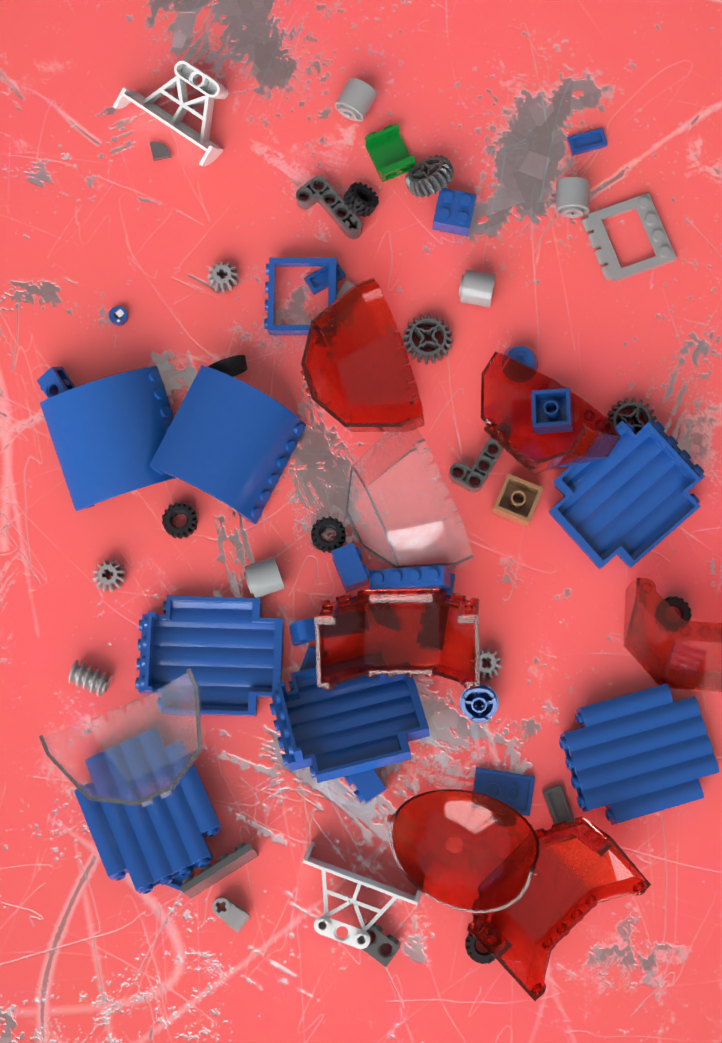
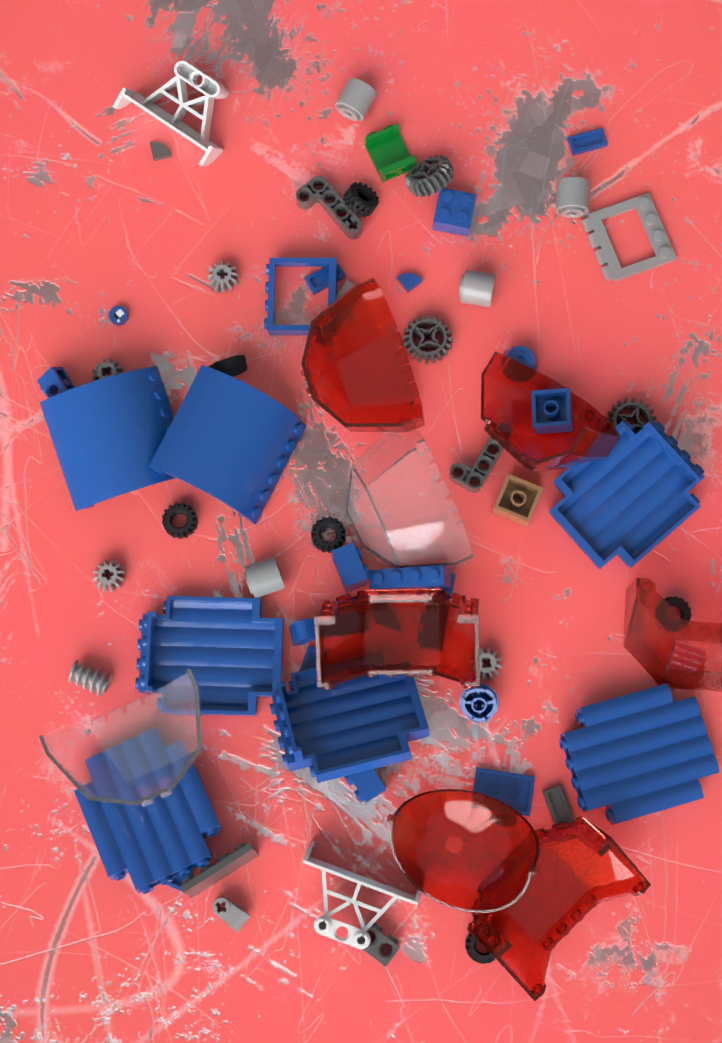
none -> light grey gear [92,358,123,381]
none -> blue tile [396,273,423,293]

